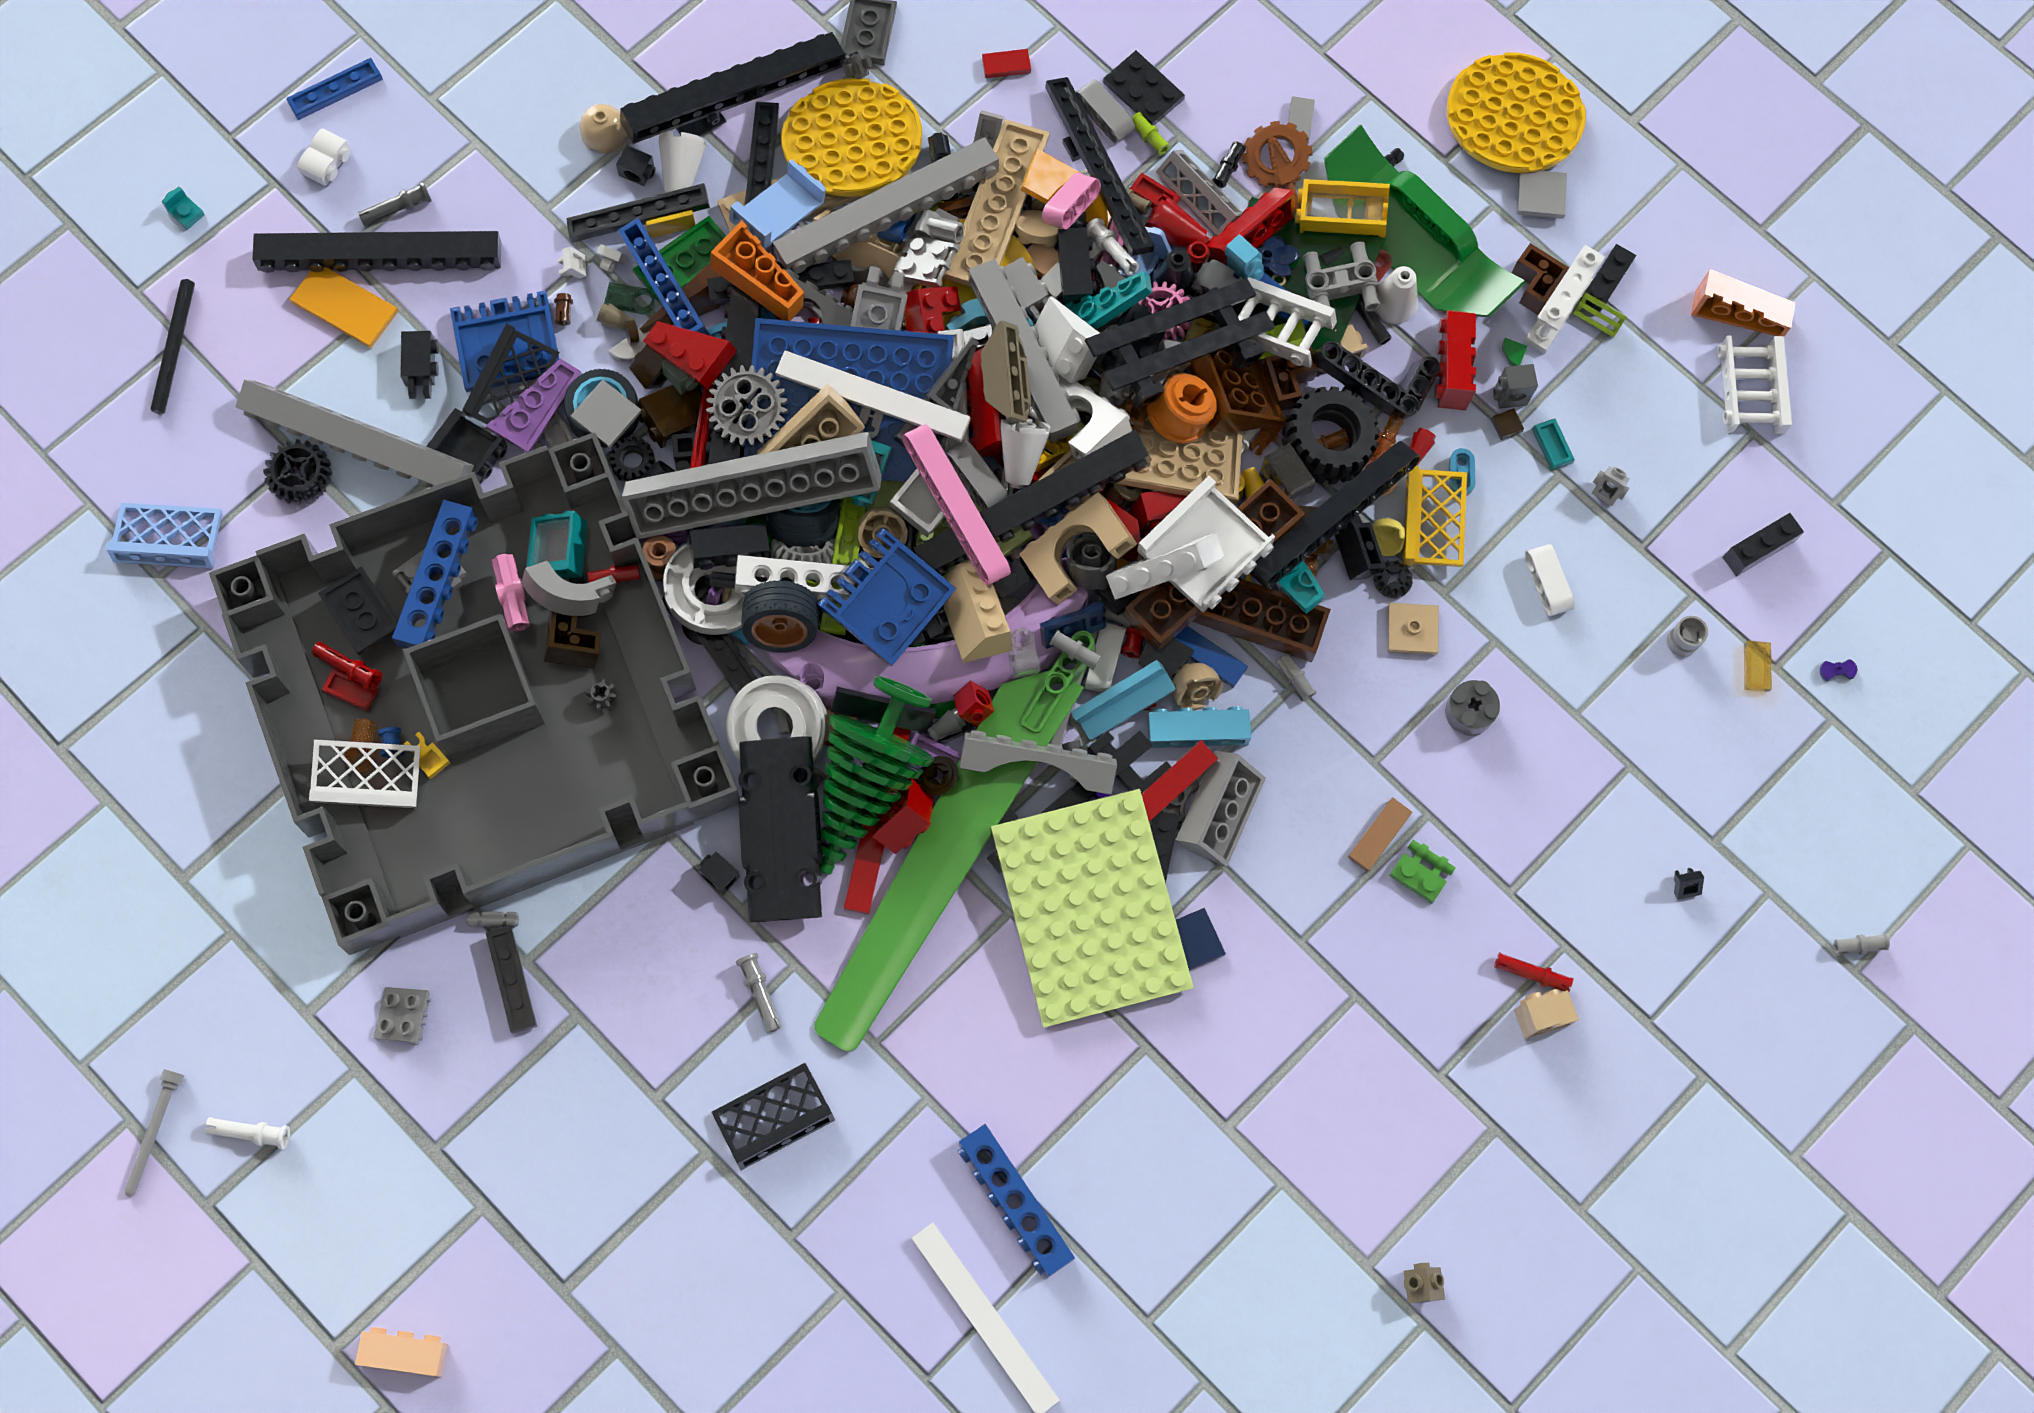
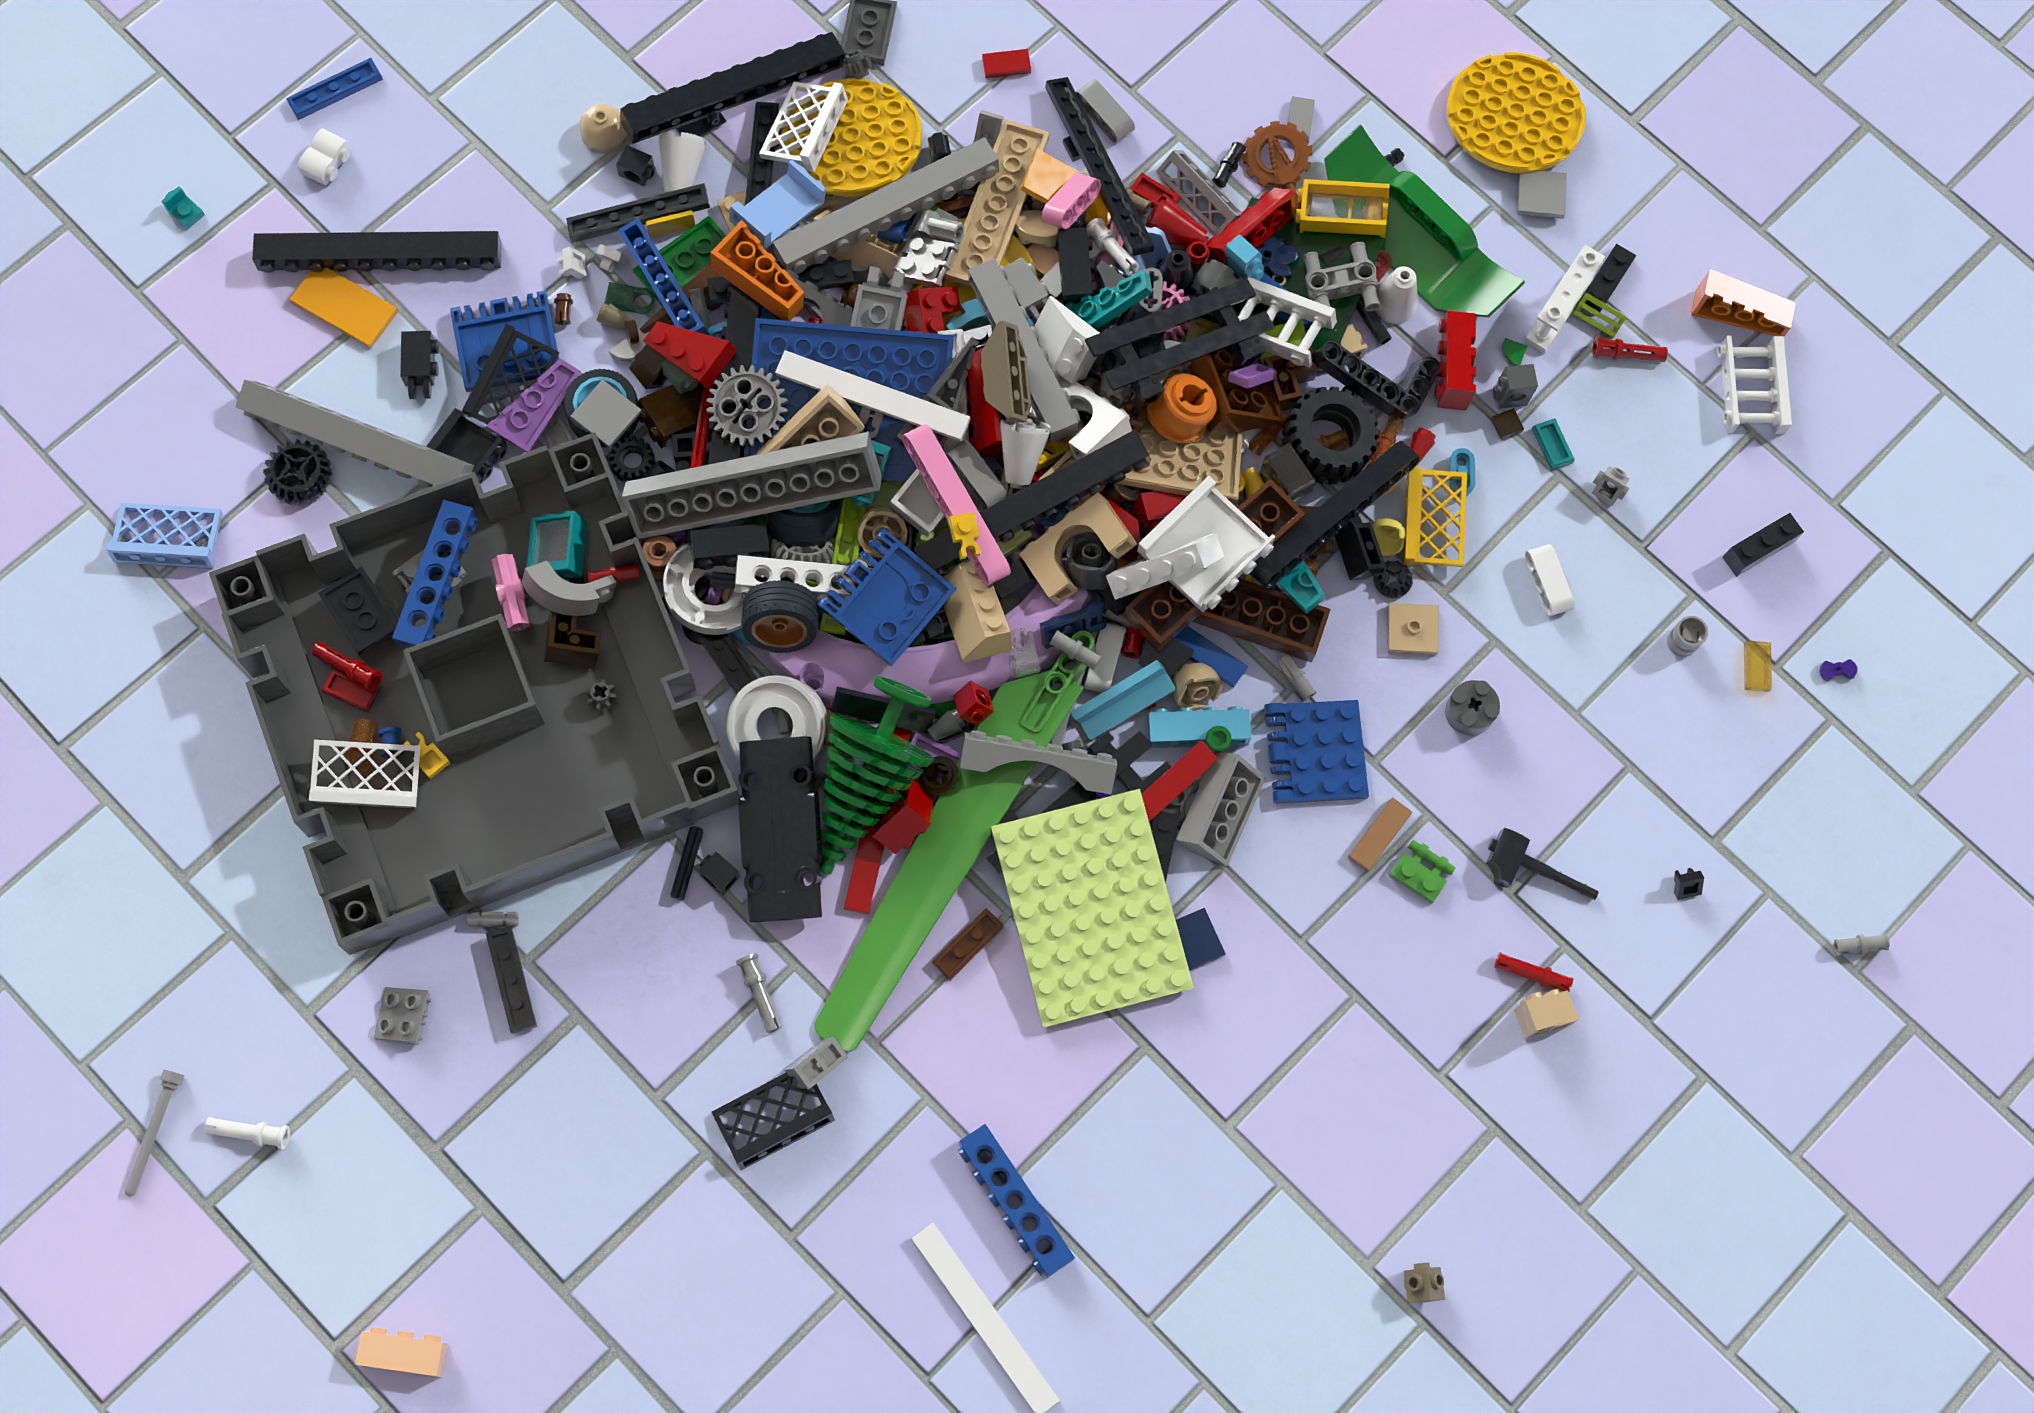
black axle [150,279,195,414] -> none
dark grey pin [358,181,432,226] -> none
black plate [1103,50,1185,125] -> none
lime pin [1131,112,1171,155] -> none
reddish brown brick [1511,243,1569,315] -> none
none -> black axle [670,826,703,900]
none -> light grey pin [688,288,711,331]
none -> white fence [759,82,848,172]
none -> light grey hinge [785,1036,848,1090]
none -> reddish brown tile [932,908,1005,981]
none -> yellow plate [948,512,981,560]
none -> light grey beam [1140,268,1163,314]
none -> green tile [1205,726,1232,752]
none -> medium lavender tile [1228,363,1277,388]
none -> blue hinge [1264,700,1369,804]
none -> black piece [1486,828,1599,900]
none -> red pin [1592,336,1668,362]

